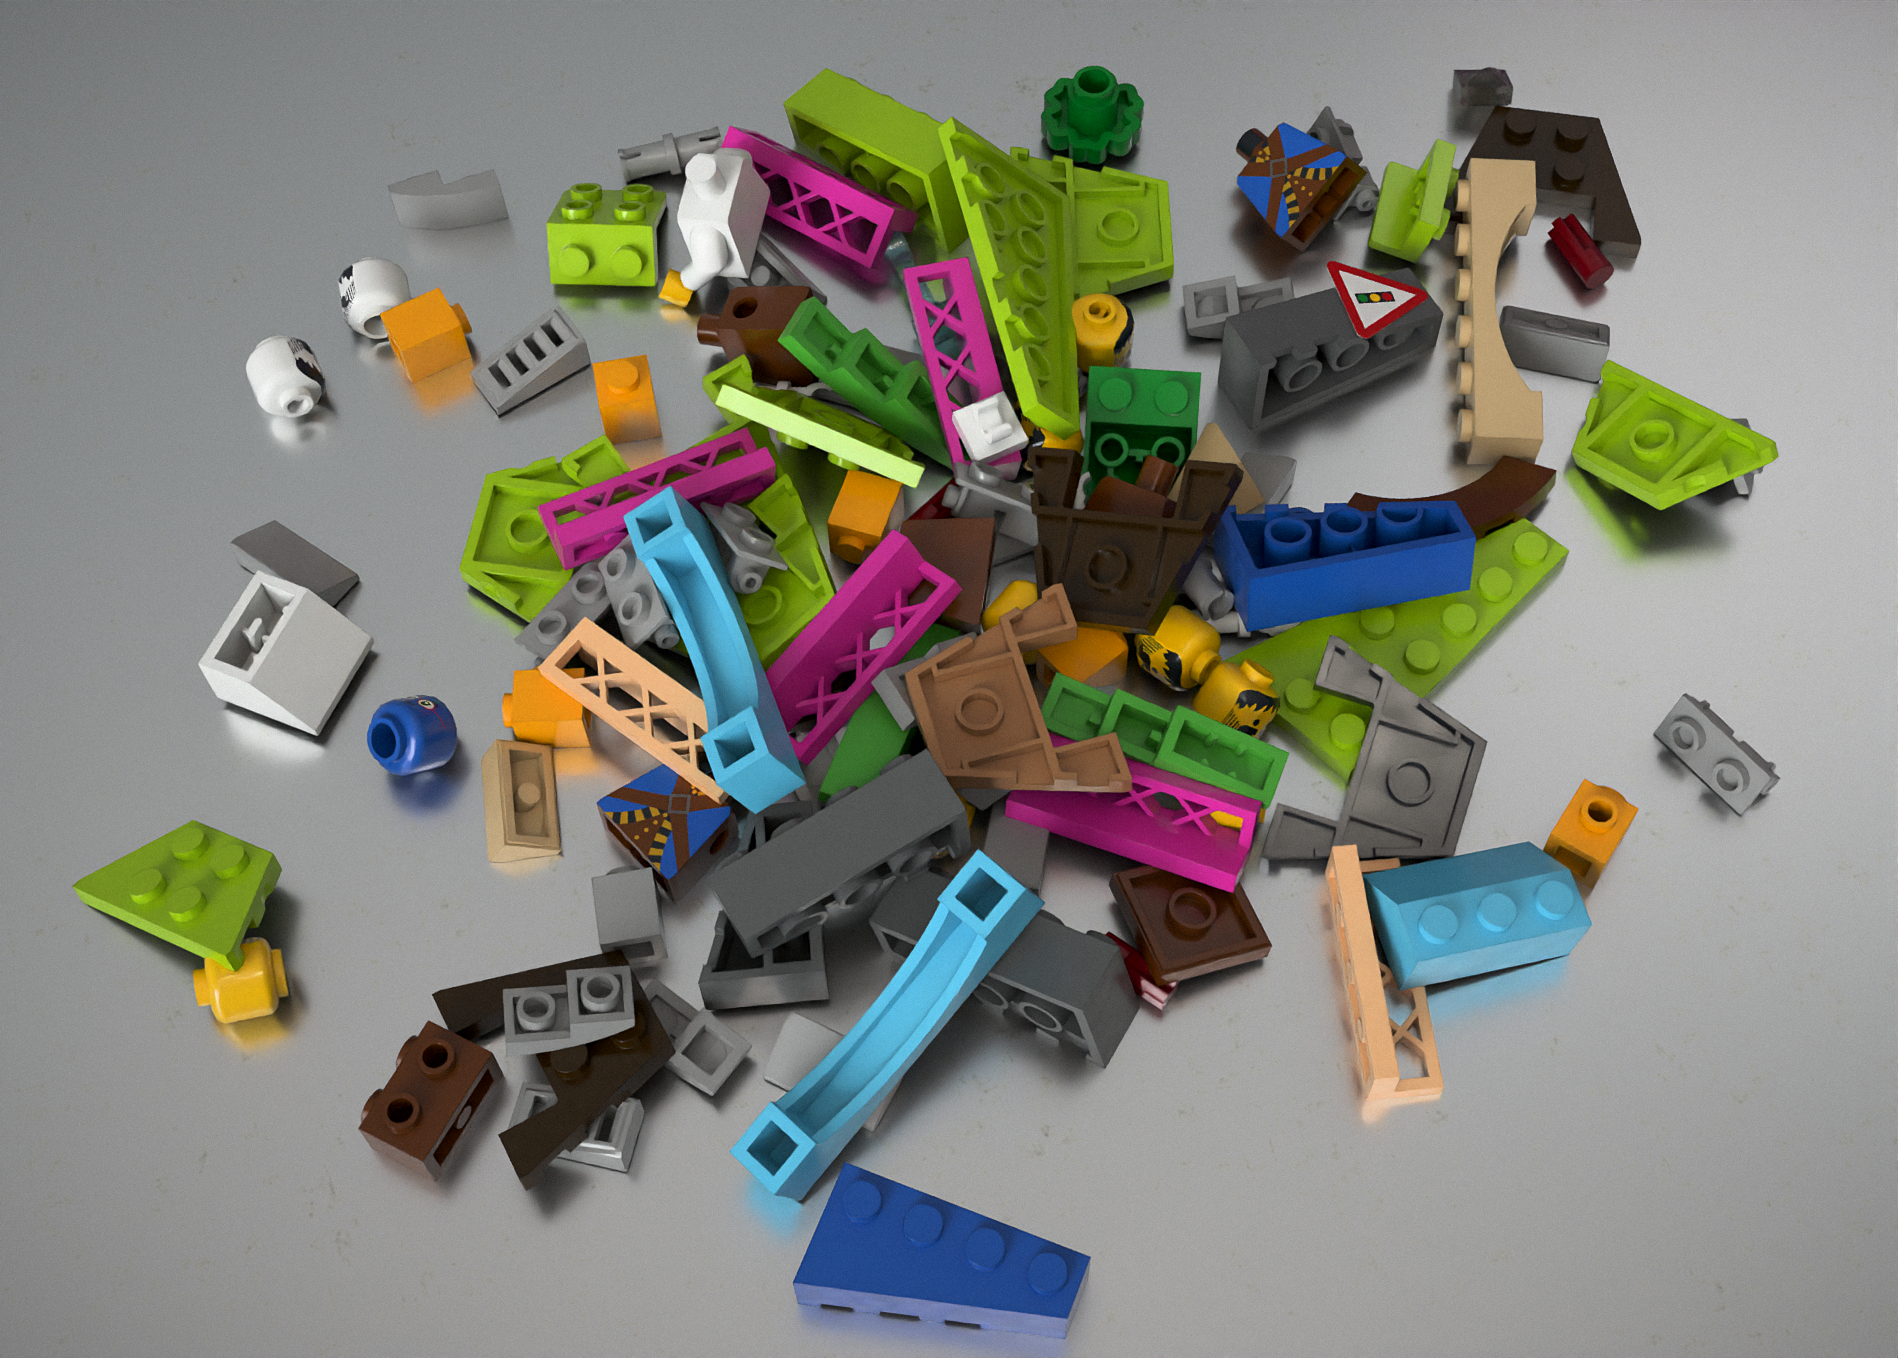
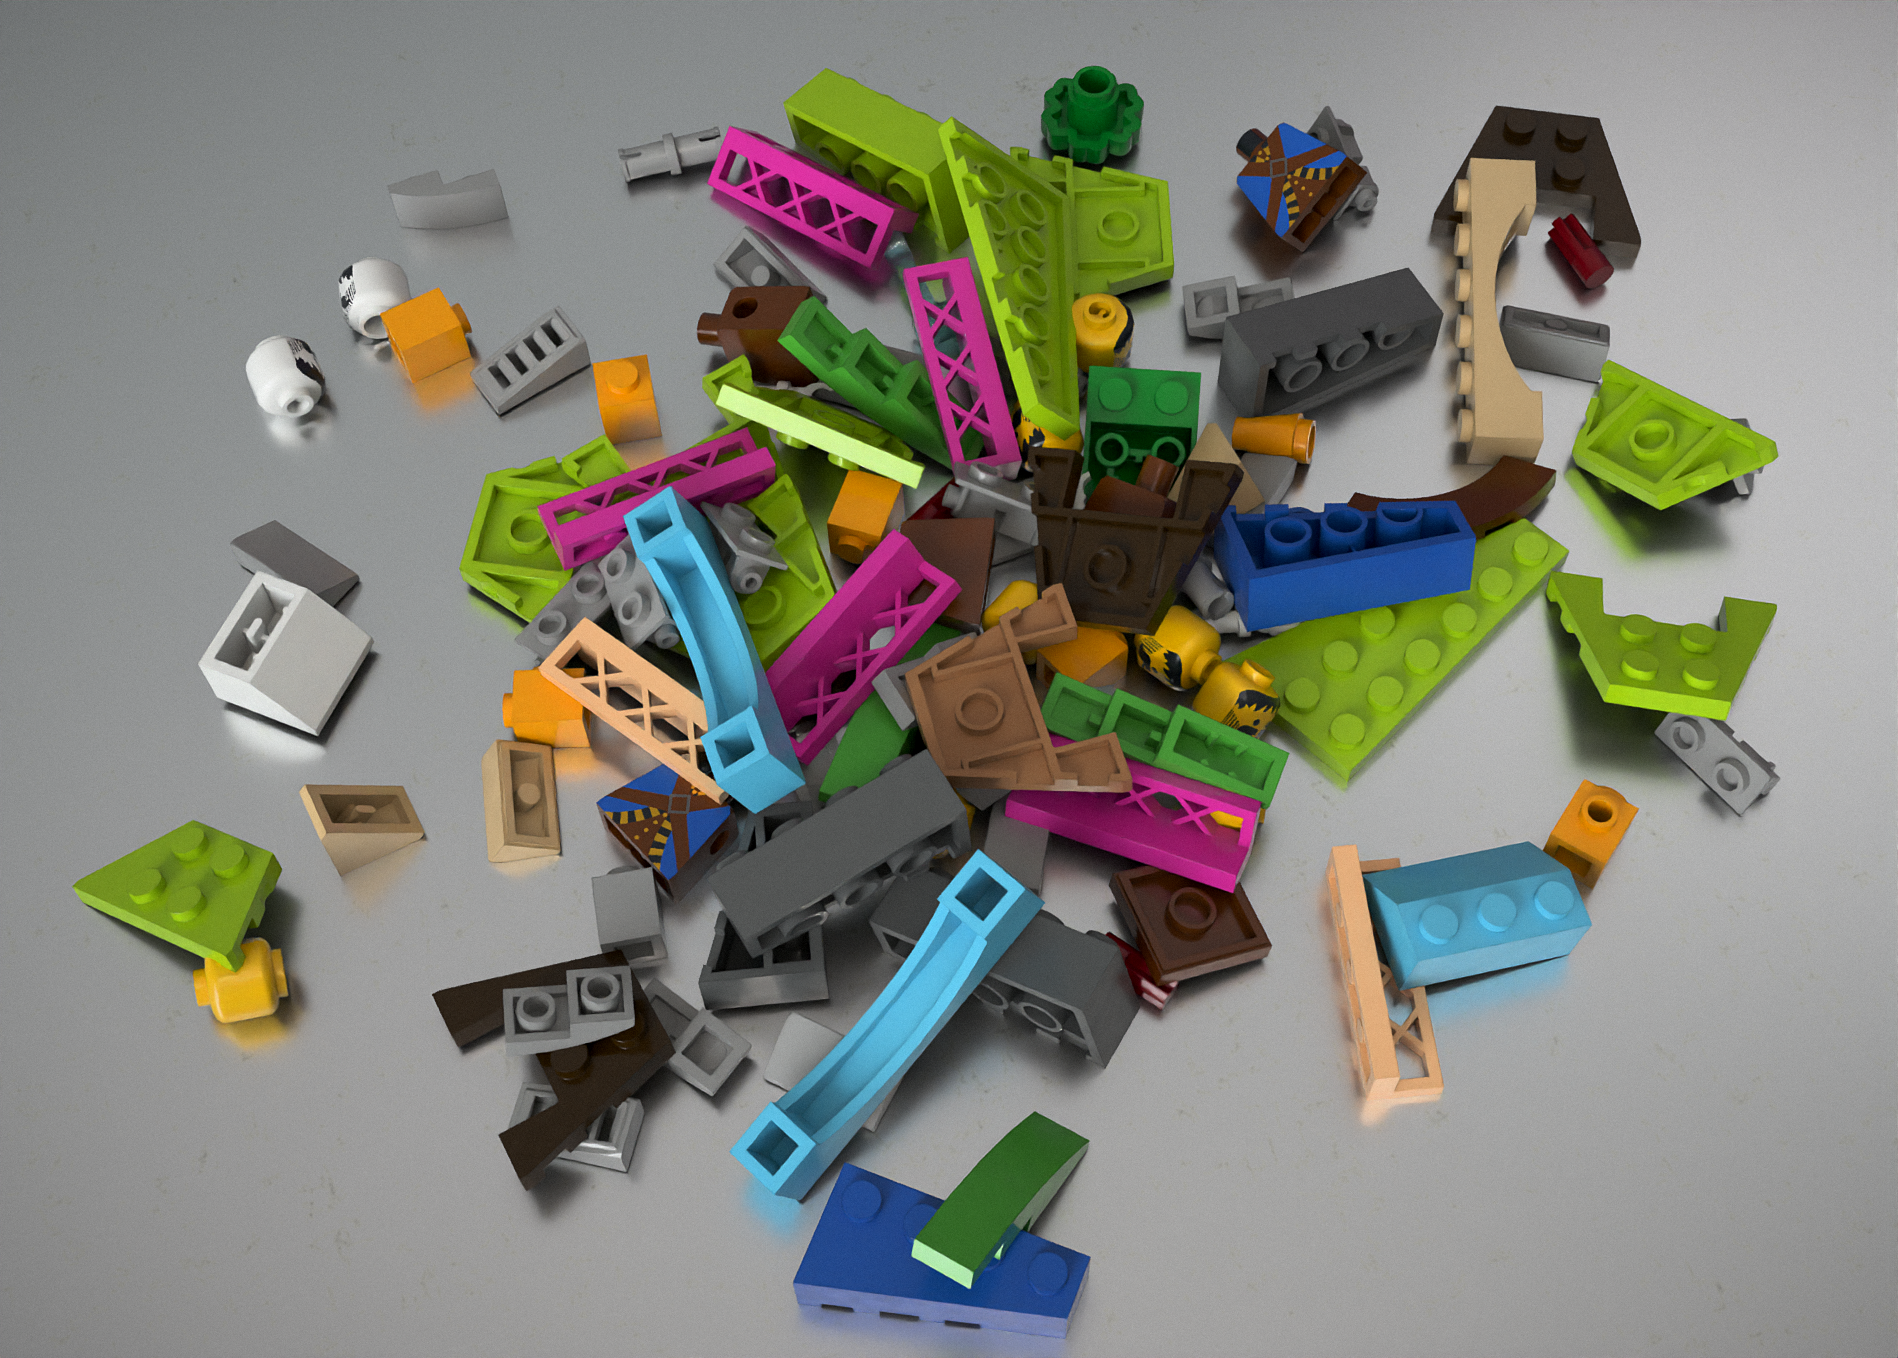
reddish brown brick [358,1020,503,1182] -> none
blue head [367,695,457,776] -> none
lime bracket [546,183,667,287] -> none
white torso [659,147,771,308] -> none
white tile [952,391,1028,464] -> none
wing [1260,635,1488,860] -> none
sticker [1326,261,1428,339] -> none
lime bracket [1368,139,1459,263] -> none
clear smoke tile [1452,67,1513,106] -> none
none -> tan slope [299,784,425,876]
none -> bright green slope [911,1111,1090,1289]
none -> light orange cone [1232,413,1316,466]
none -> lime wing [1546,571,1777,721]

